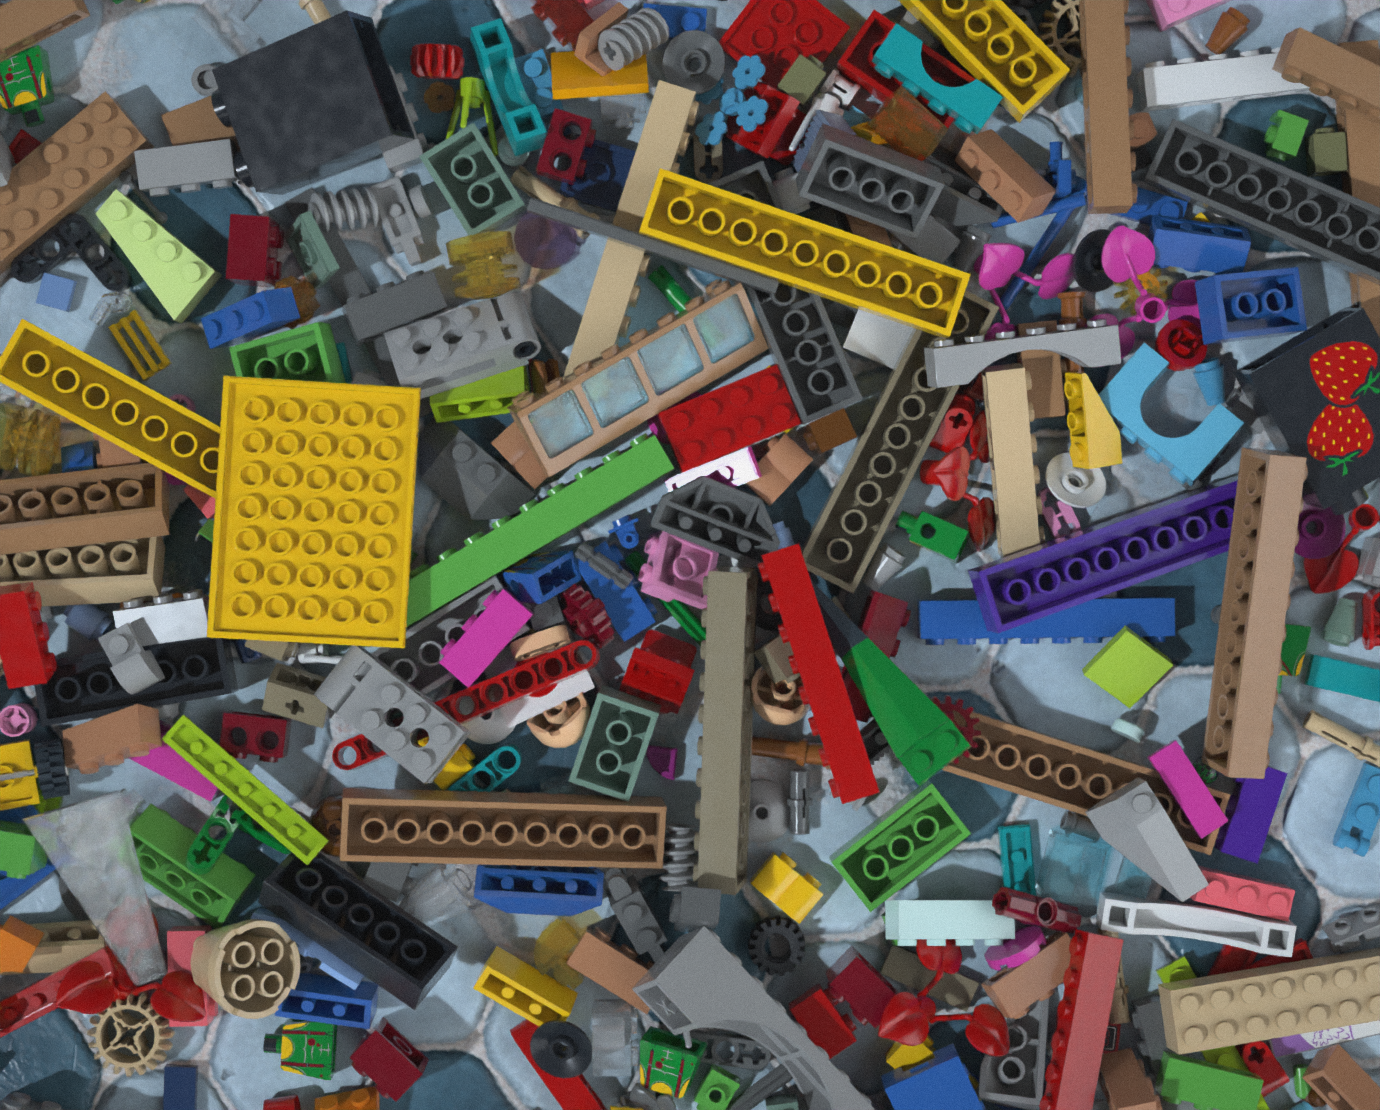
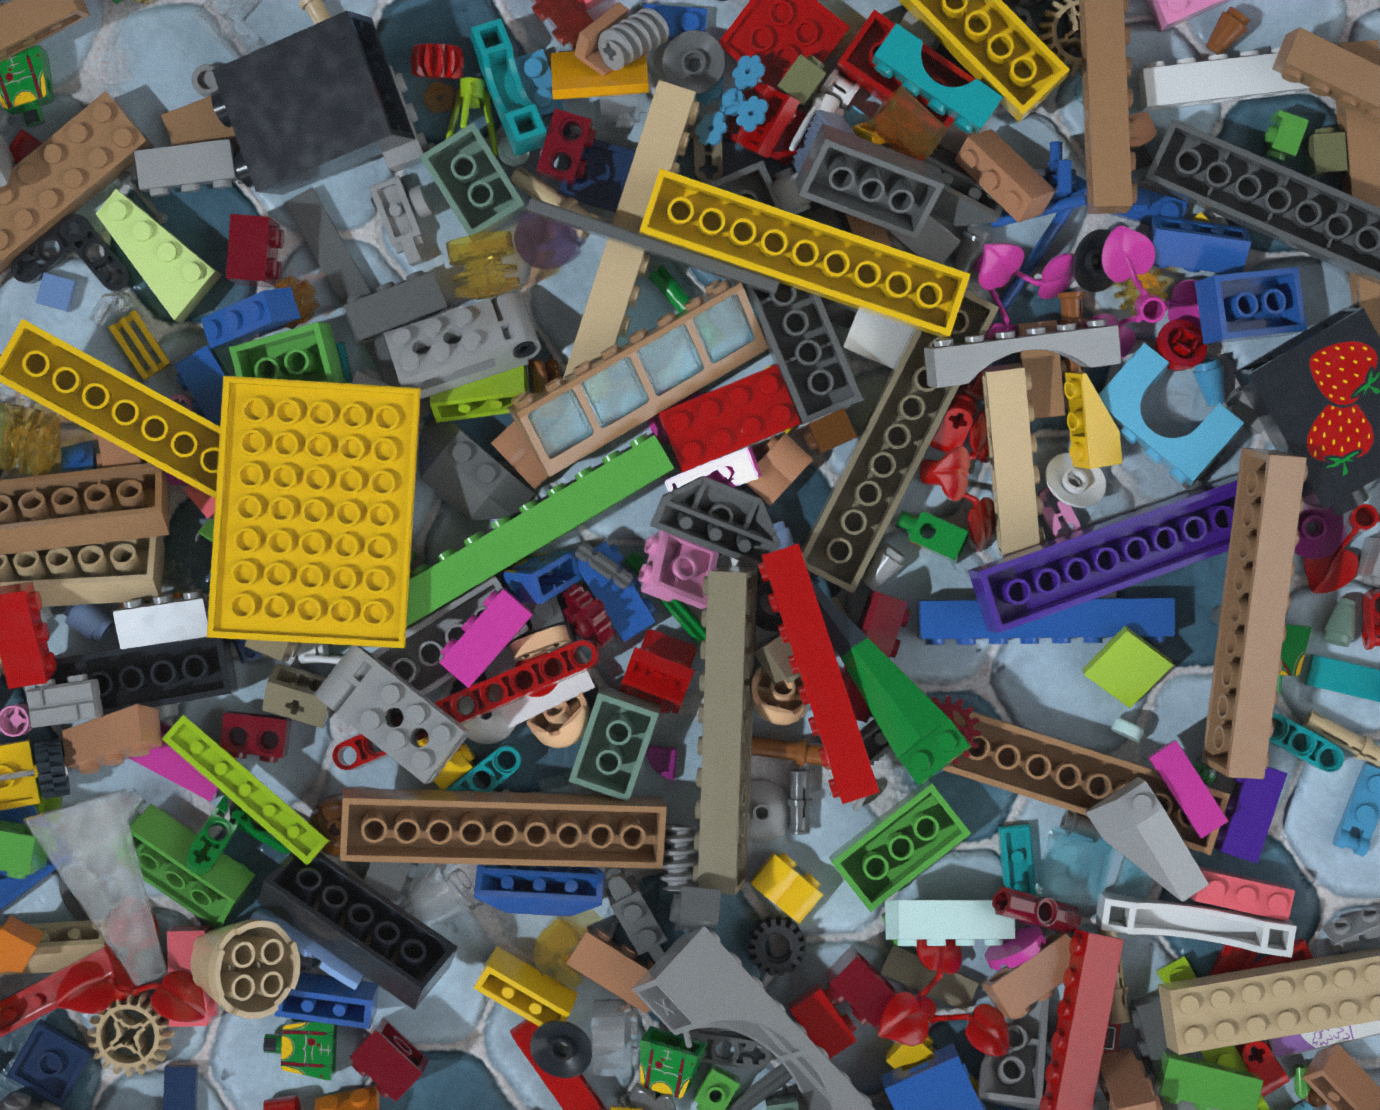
light grey brick [98,622,165,694] -> none
sand green tile [284,211,340,291] -> none
light grey piece [308,187,379,233] -> none
blue hinge [608,515,640,549] -> none
none -> dark blue plate [6,1019,96,1107]
none -> light grey brick [26,674,103,728]
none -> blue brick [174,345,230,426]
none -> teal beam [1269,712,1344,772]

